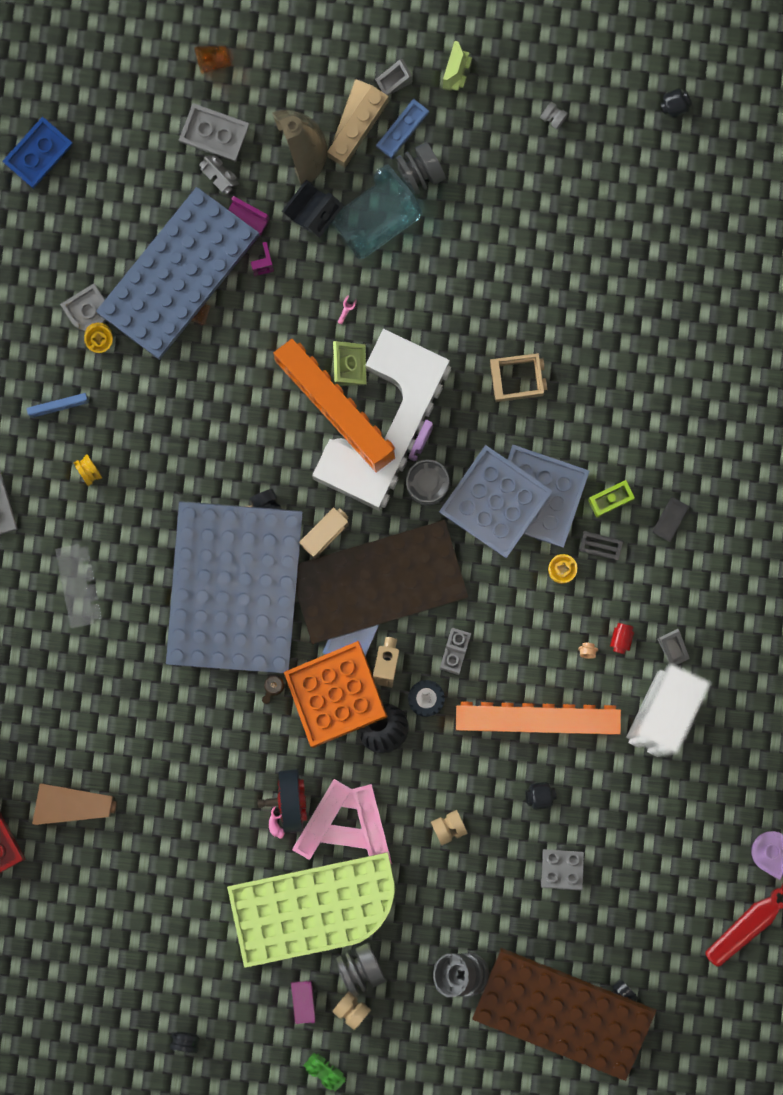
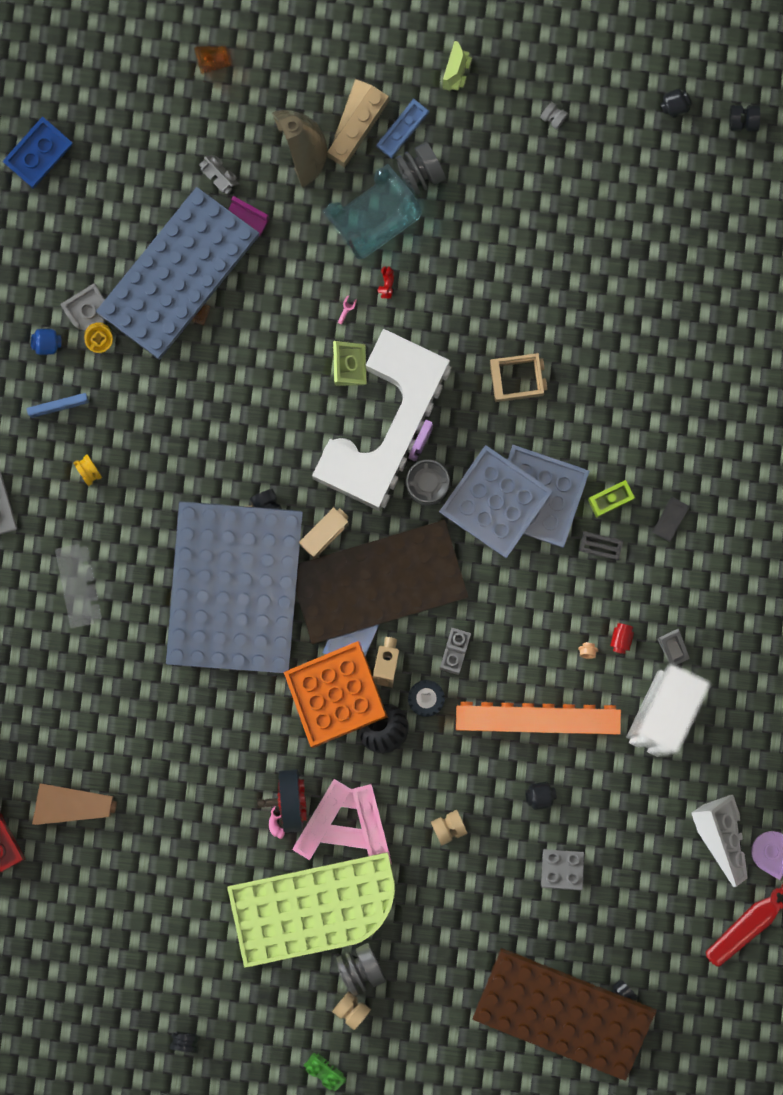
light grey plate [179,103,250,162] -> none
magenta panel [251,242,274,277] -> none
dark brown piece [262,675,285,704] -> none
orange brick [273,339,395,473] -> none
black panel [282,180,344,238] -> none
magenta panel [291,980,316,1024] -> none
light grey slope [375,59,412,95] -> none
dark grey wheel [433,953,489,997] -> none
yellow wheel [548,554,577,584] -> none
none -> blue head [31,329,61,355]
none -> red arm [377,266,394,299]
none -> white wedge [692,795,747,887]
none -> black wheel [729,105,760,132]

